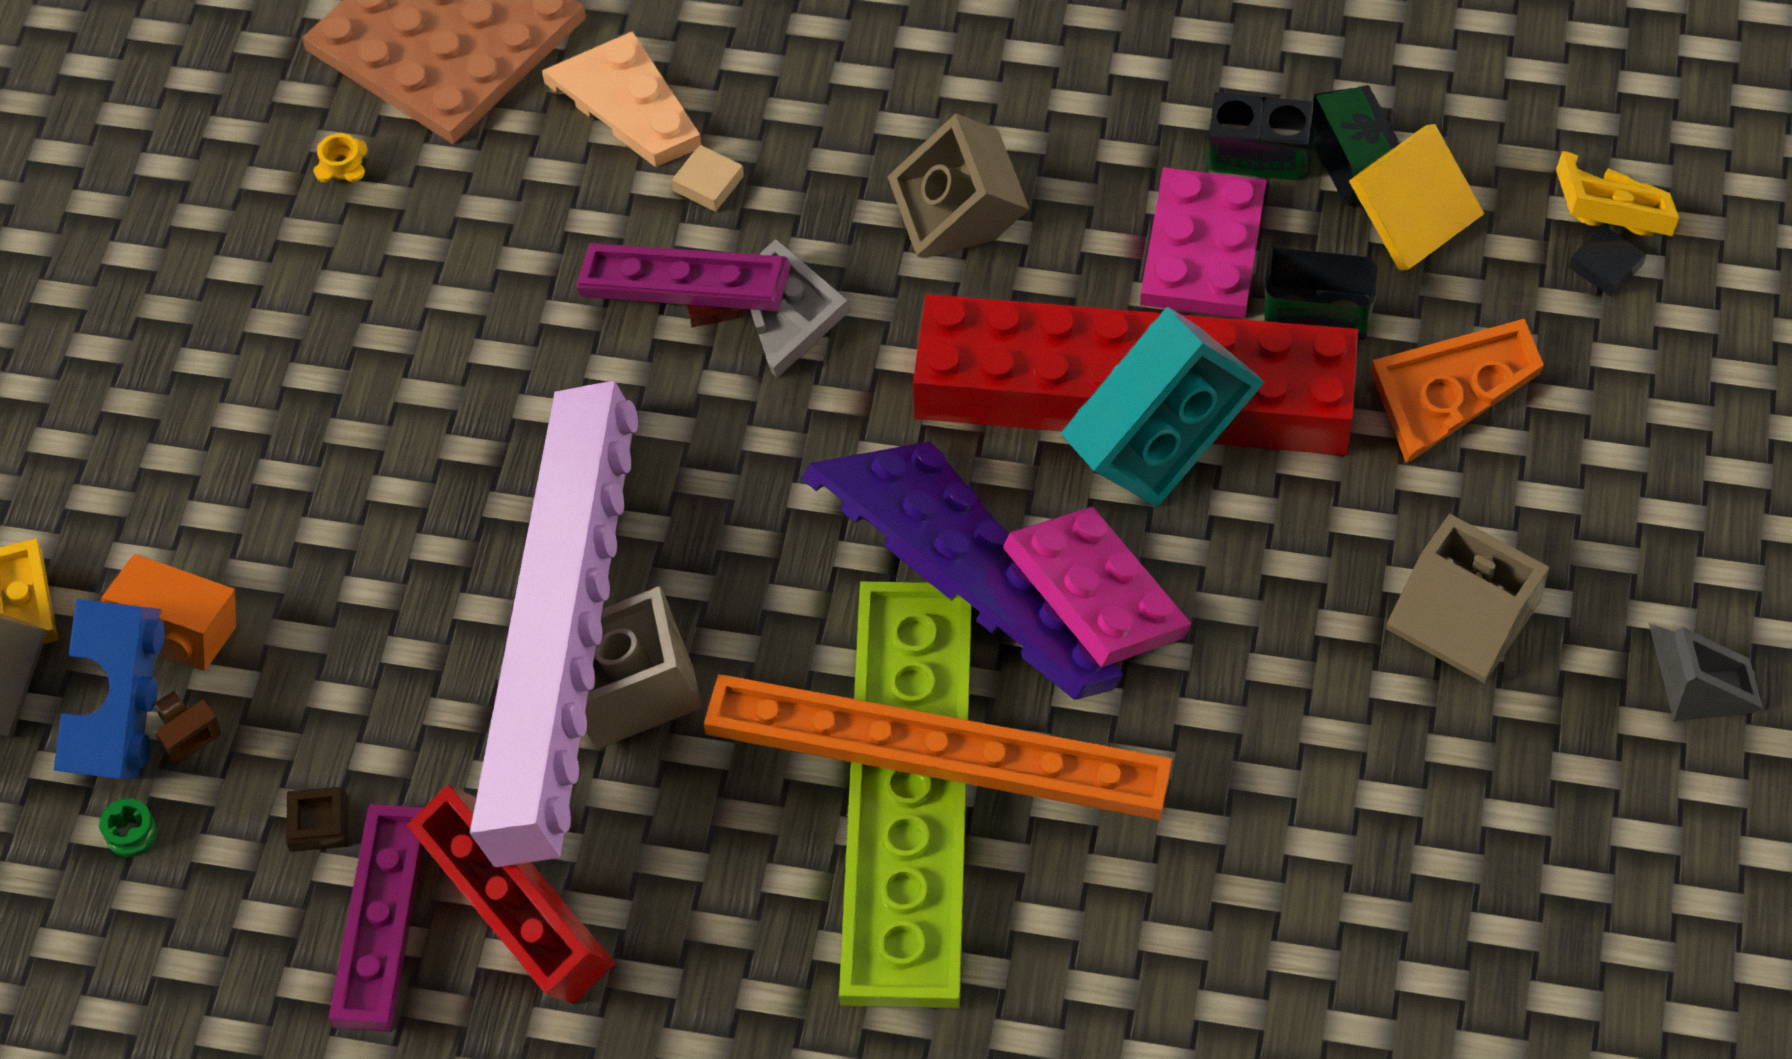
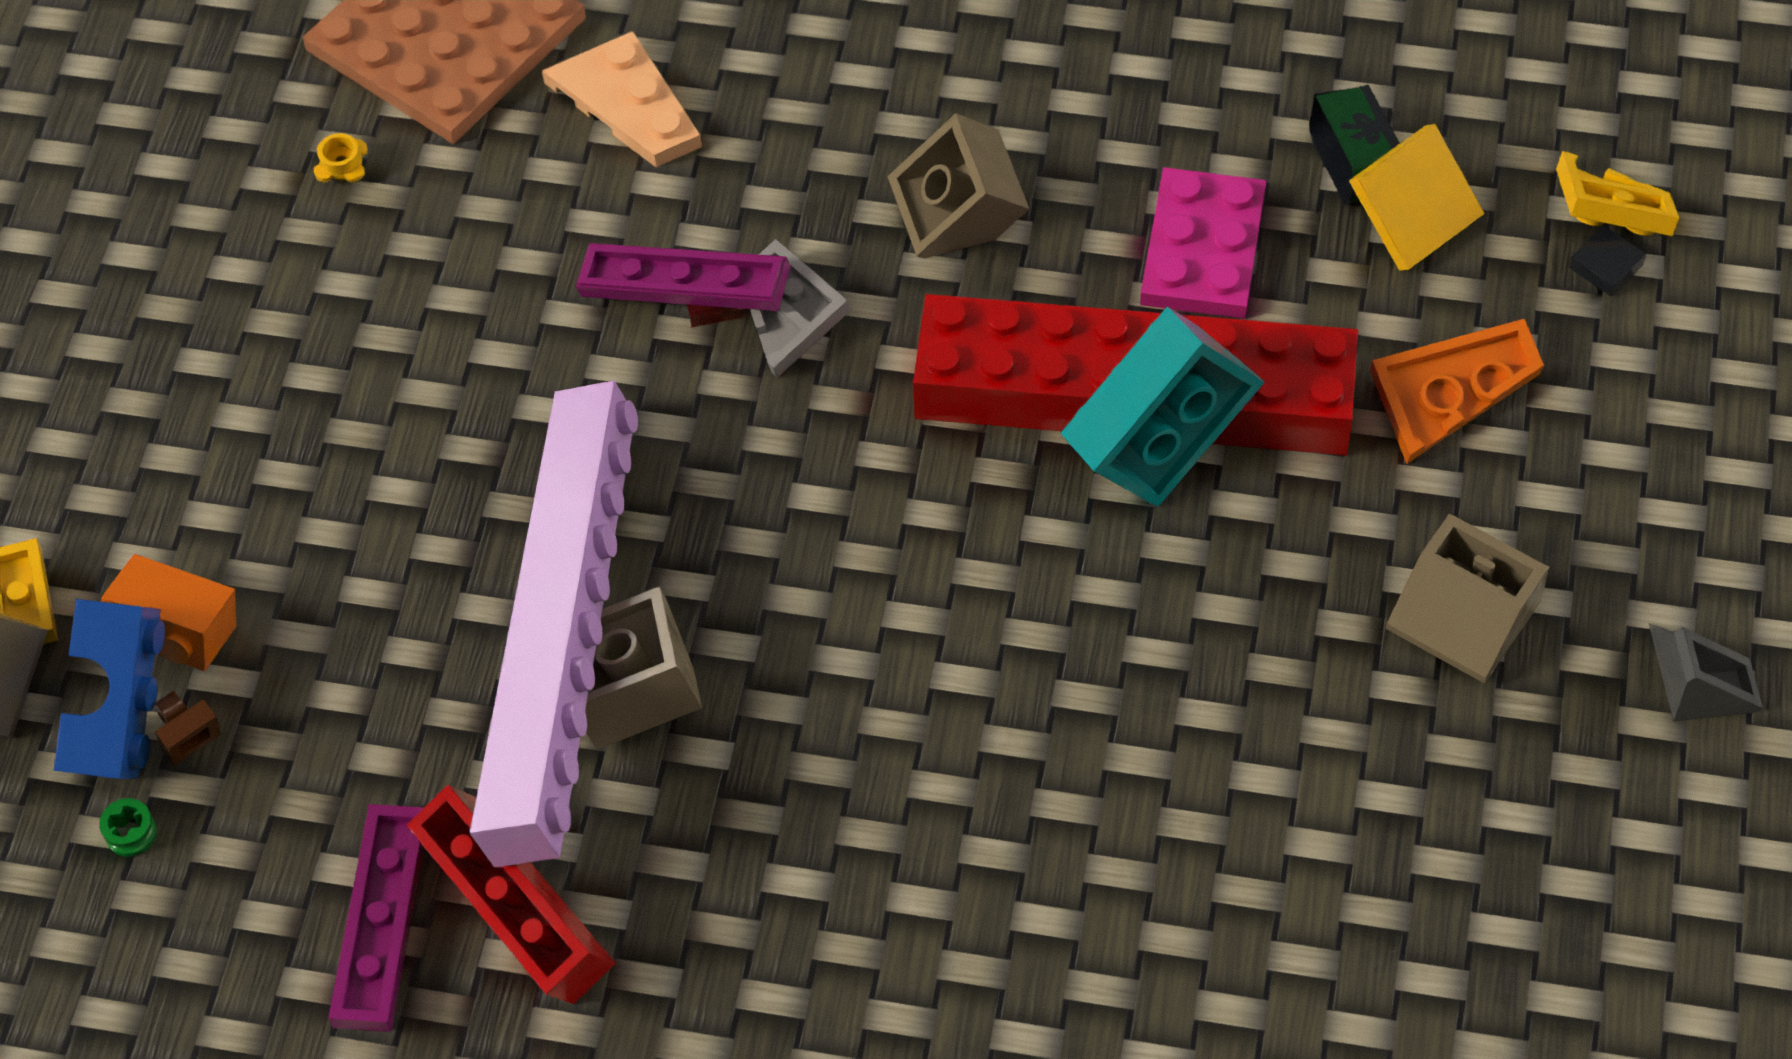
dark brown tile [286,786,348,852] -> none
tan tile [671,145,744,212] -> none
orange plate [704,674,1172,820] -> none
dark purple wing [801,441,1123,700] -> none
lime plate [839,581,972,1008] -> none
dark pink plate [1003,506,1192,668] -> none
black piece [1205,92,1315,180] -> none
black piece [1264,247,1378,339] -> none

